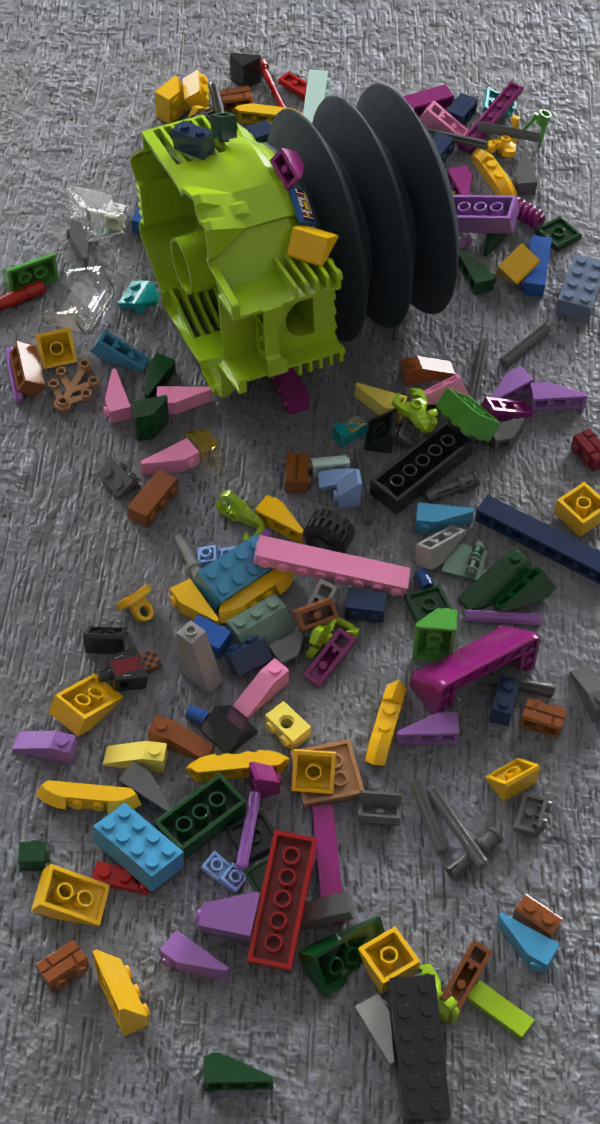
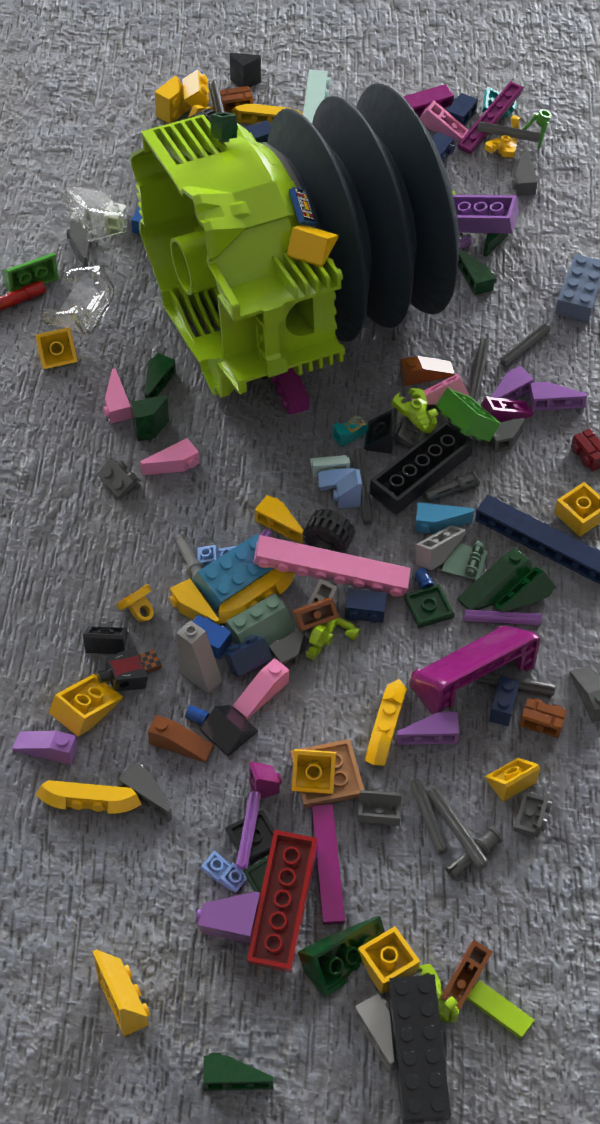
medium lavender axle [5,347,24,404] -> none
dark orange brick [9,341,45,397] -> none
dark green brick [18,840,51,871] -> none
yellow slope [31,864,110,927] -> none
dark orange brick [35,940,89,992] -> none
medium nougat plant [48,359,99,413] -> none
dark azure slope [90,330,150,372] -> none
red plate [92,861,150,895] -> none
dark azure brick [93,803,184,892] -> none
light yellow slope [103,741,168,774] -> none
teal slope [117,280,160,314] -> none
dark orange brick [127,470,179,528] -> none
dark green brick [154,773,247,862] -> none
bright pink slope [157,386,212,415] -> none
medium lavender slope [160,930,229,980] -> none
brick [172,120,215,160] -> none
clear yellow animal [185,429,218,457] -> none
yellow brick [185,750,290,782] -> none
lime animal [216,490,265,543] -> none
red piece [261,59,285,107] -> none
light yellow brick [265,701,311,750] -> none
magenta slope [270,148,305,191] -> none
red plate [278,72,307,101] -> none
dark orange brick [285,452,312,493] -> none
dark grey slope [301,892,354,930] -> none
magenta slope [303,627,358,687] -> none
light yellow slope [355,382,408,423] -> none
bright green slope [412,608,457,662] -> none
dark grey axle [426,127,489,149] -> none
magenta slope [447,165,473,195] -> none
yellow brick [471,148,518,199] -> none
yellow slope [495,243,541,285] -> none
dark azure slope [496,912,560,974] -> none
dark orange brick [512,894,563,940] -> none
magenta piece [517,197,546,230] -> none
blue brick [520,235,552,297] -> none
dark green tile [535,216,582,252] -> none

